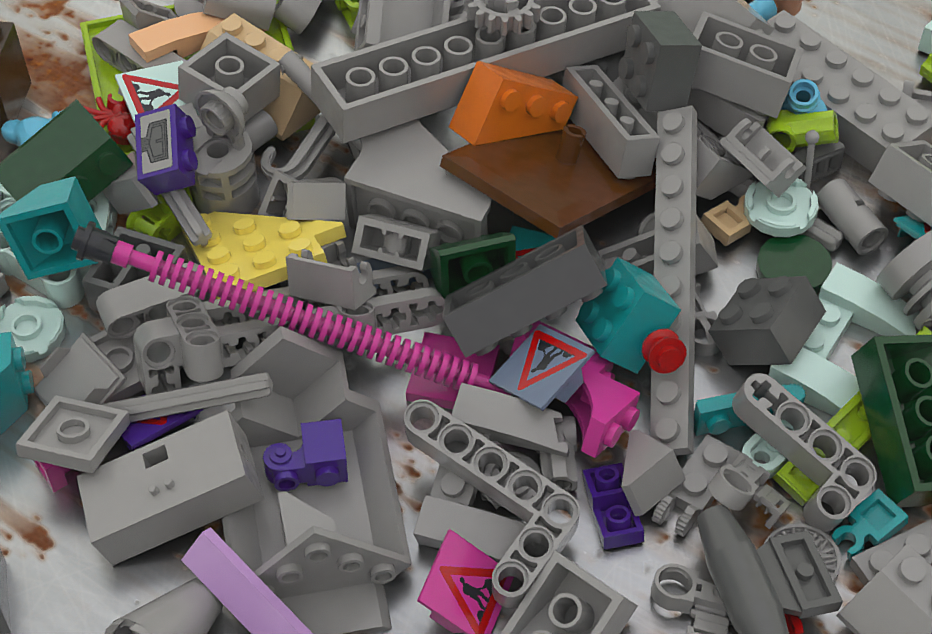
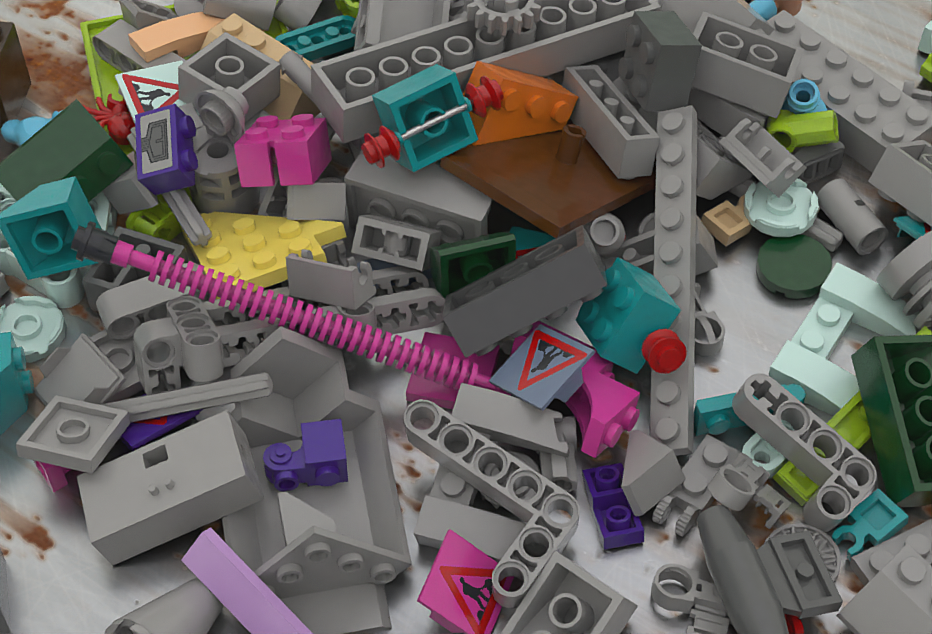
dark grey brick [708,276,826,365] -> none
light grey hinge [804,130,820,194] -> none
none -> dark pink piece [234,114,332,187]
none -> teal plate [275,15,356,61]
none -> teal brick [361,64,504,172]
none -> light grey animal [583,213,626,257]

